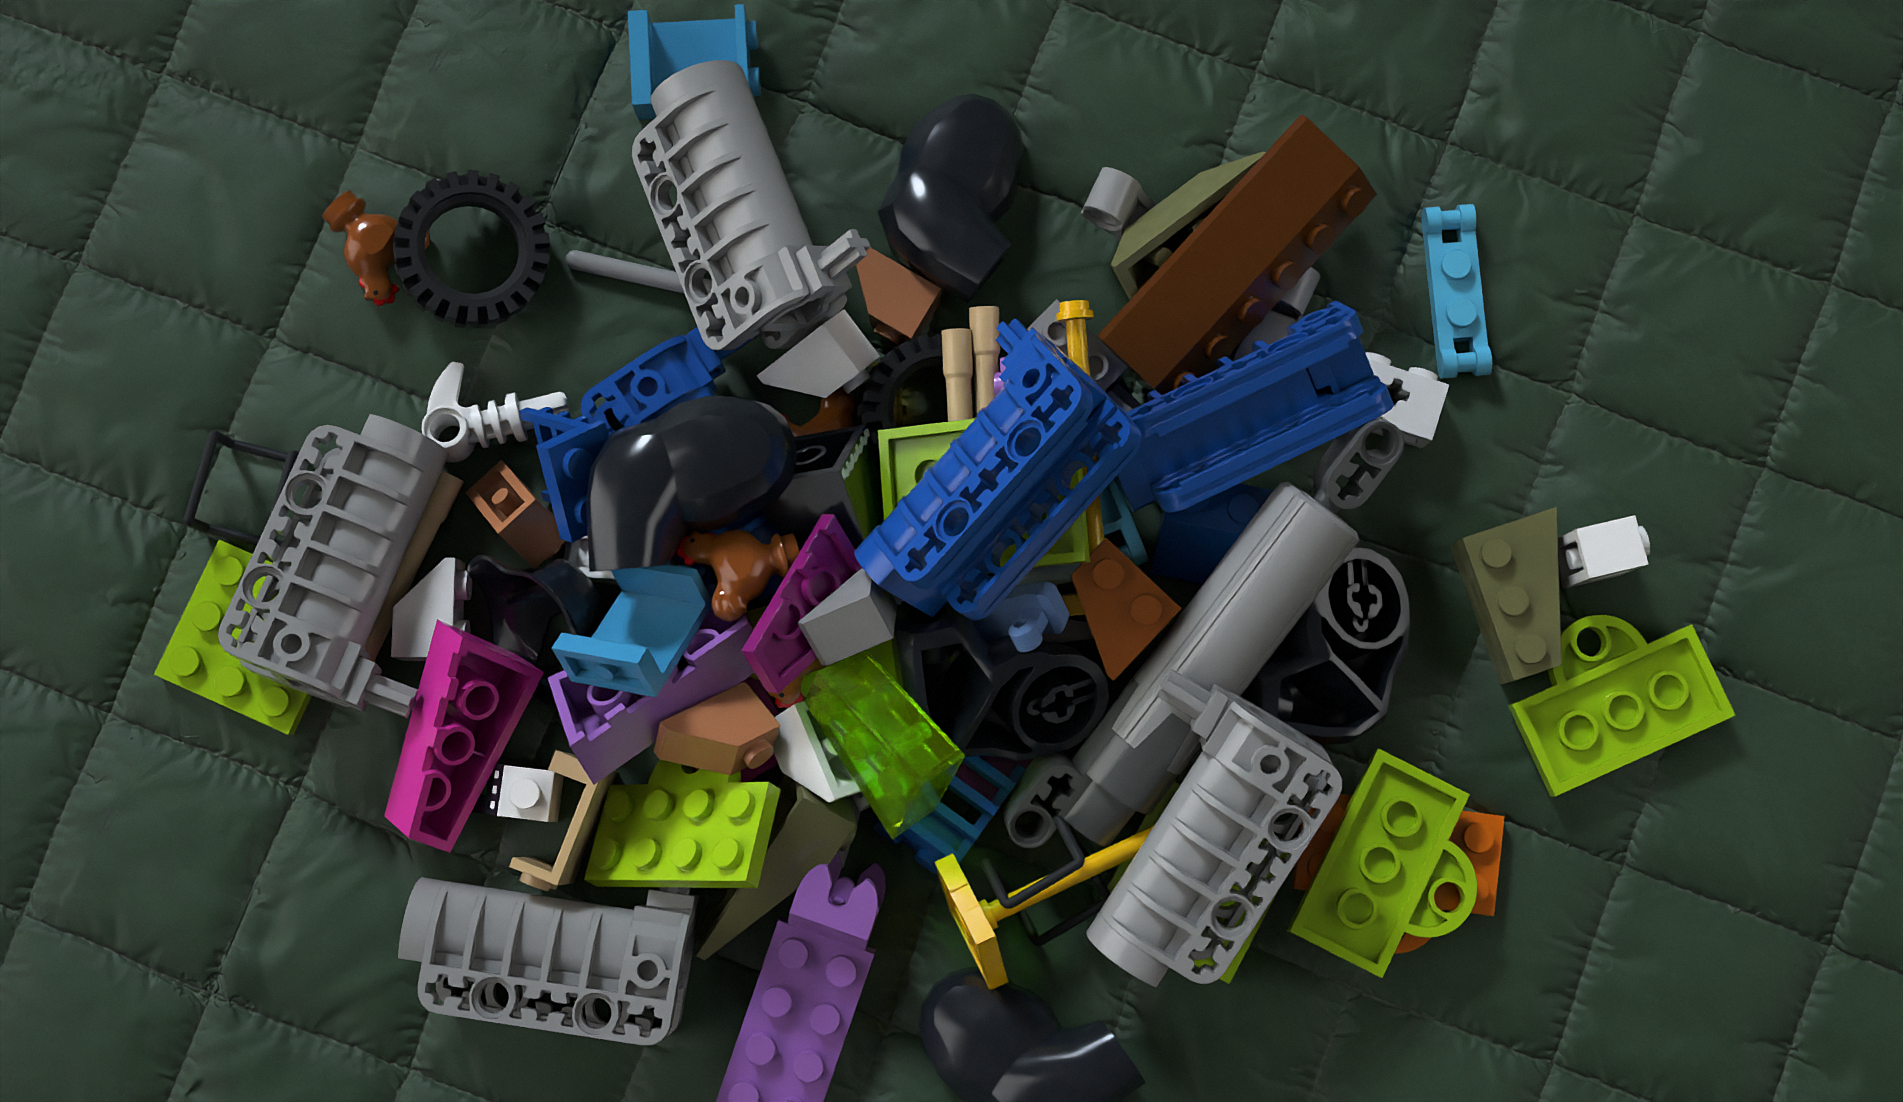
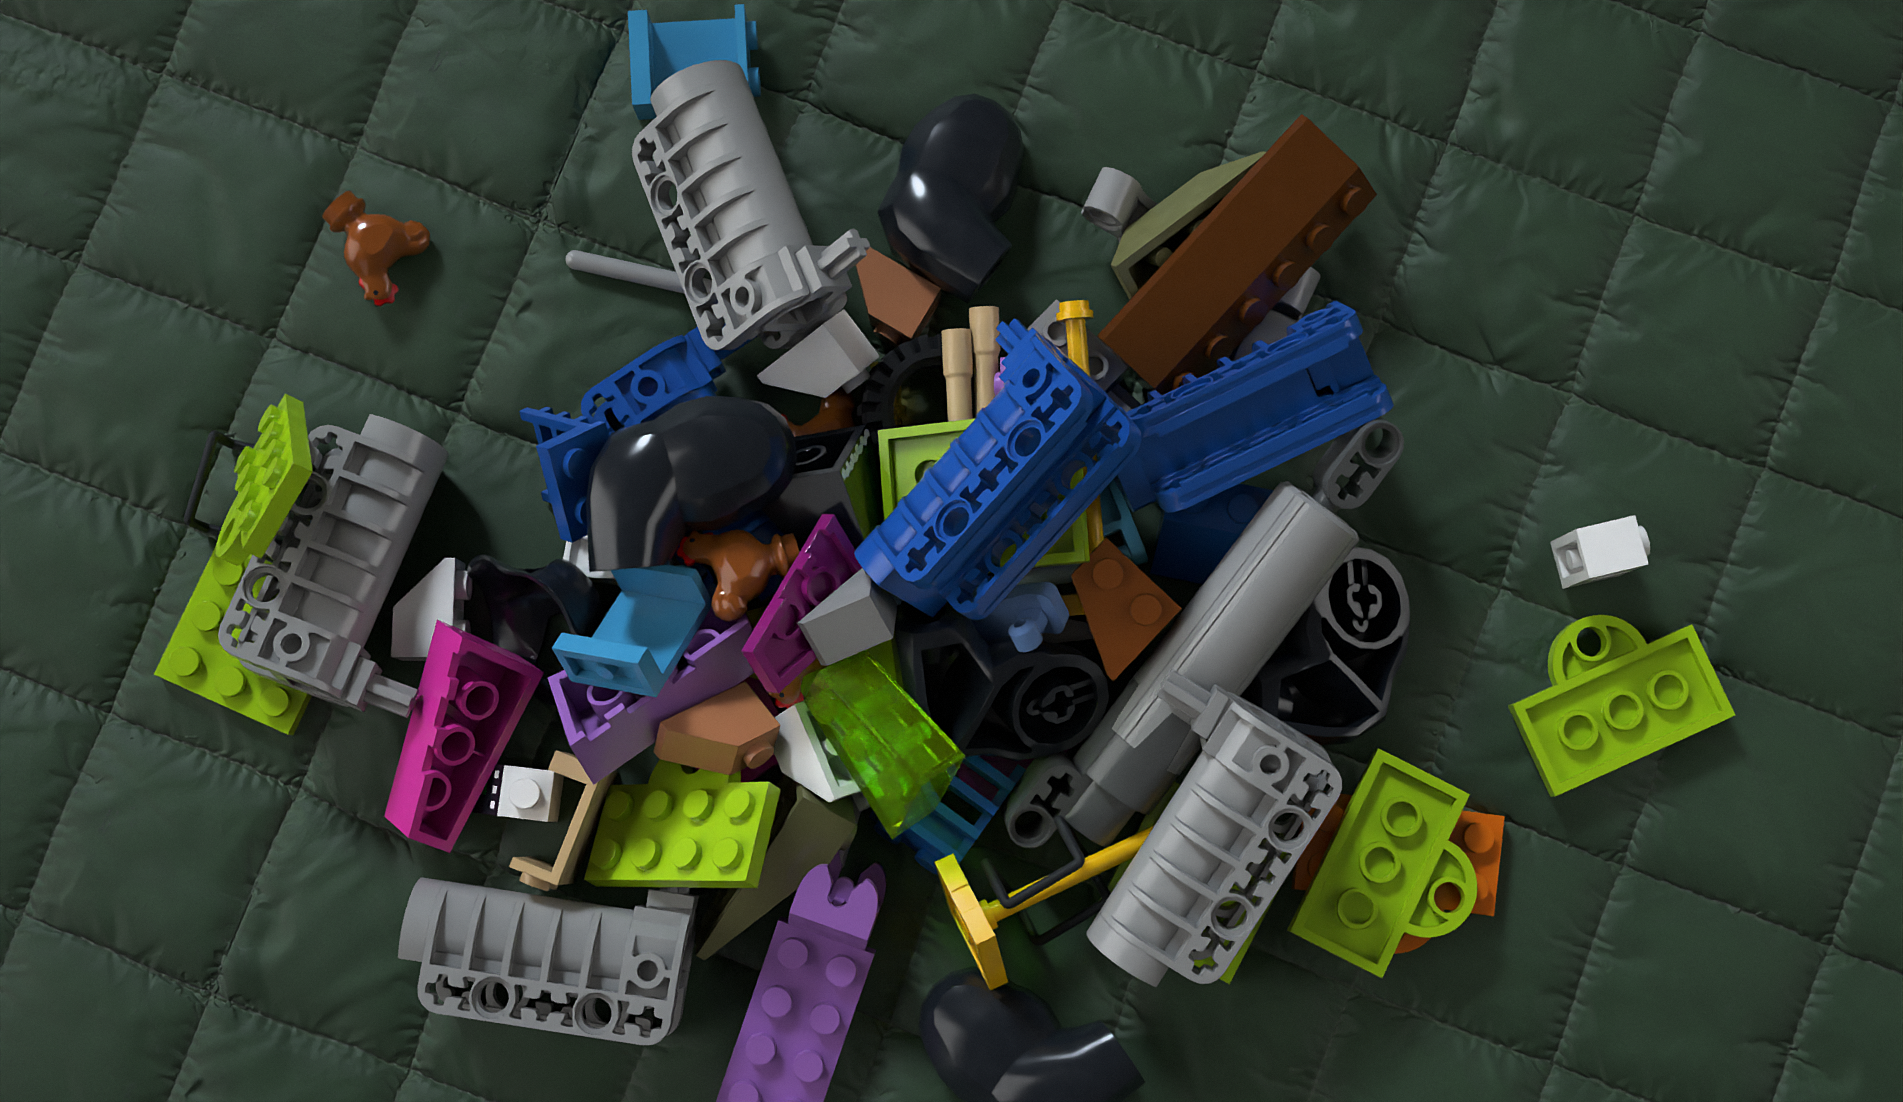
tan piece [364,471,464,662] -> none
black tyre [393,170,550,328] -> none
white piece [422,361,570,463] -> none
nougat slope [465,460,565,569] -> none
white brick [1365,352,1449,448] -> none
medium azure plate [1422,204,1492,379] -> none
olive wedge [1450,507,1561,685] -> none
none -> lime plate [215,393,313,566]

